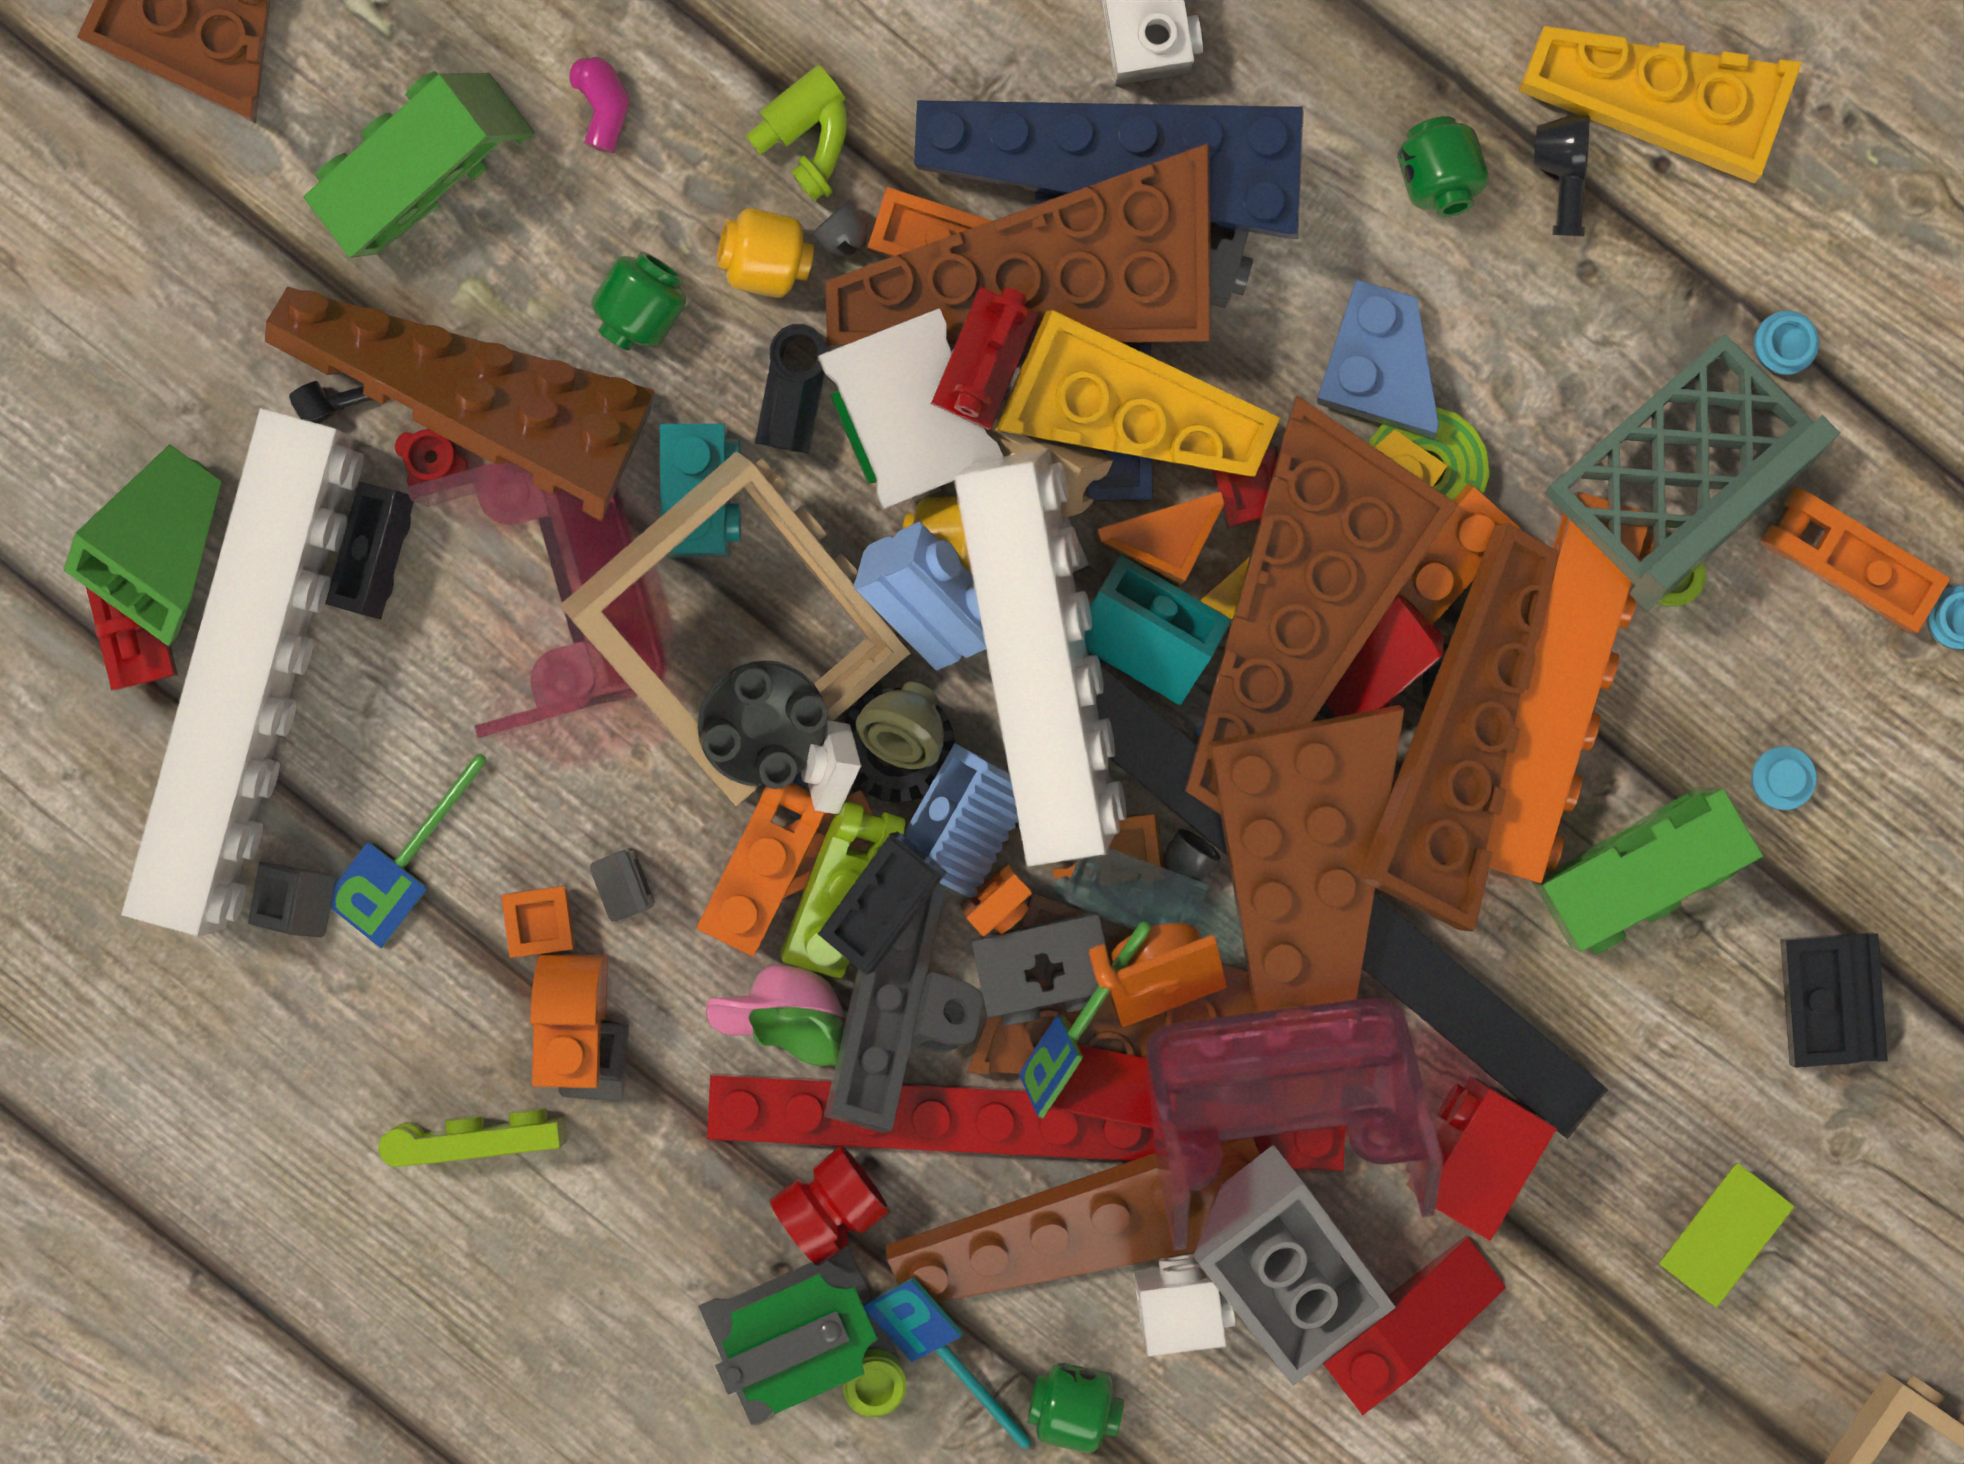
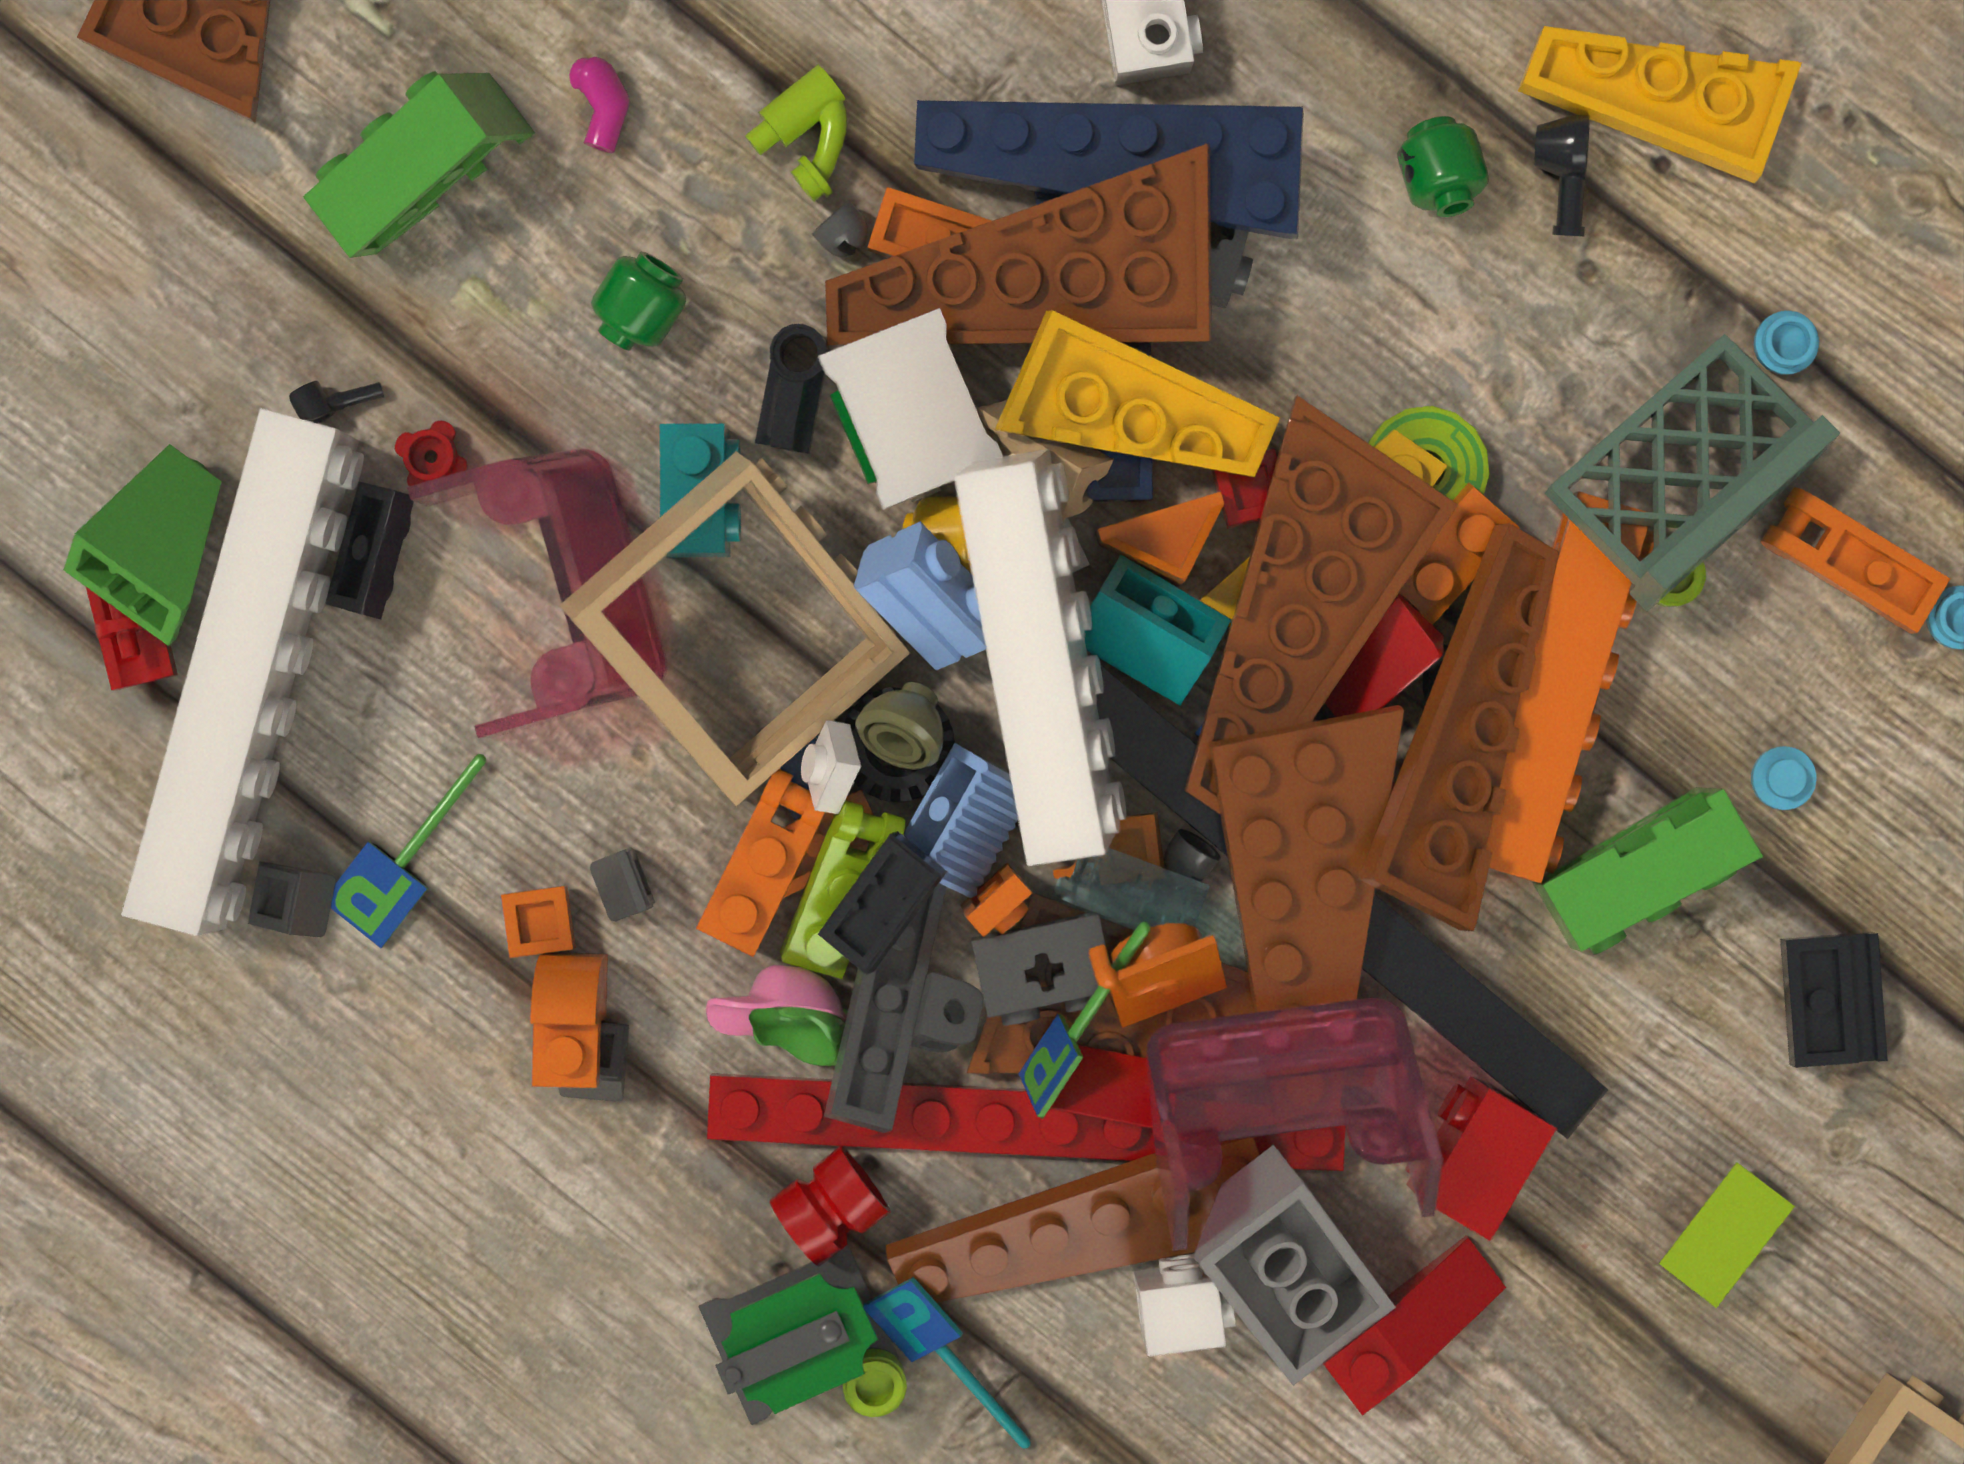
dark orange wing [265,286,655,521] -> none
lime plate [378,1107,567,1167] -> none
pearl dark grey dish [698,660,828,789] -> none
yellow head [716,208,814,298] -> none
red hinge [930,286,1039,430] -> none
green head [1027,1363,1124,1453] -> none
medium blue wing [1317,280,1439,439] -> none

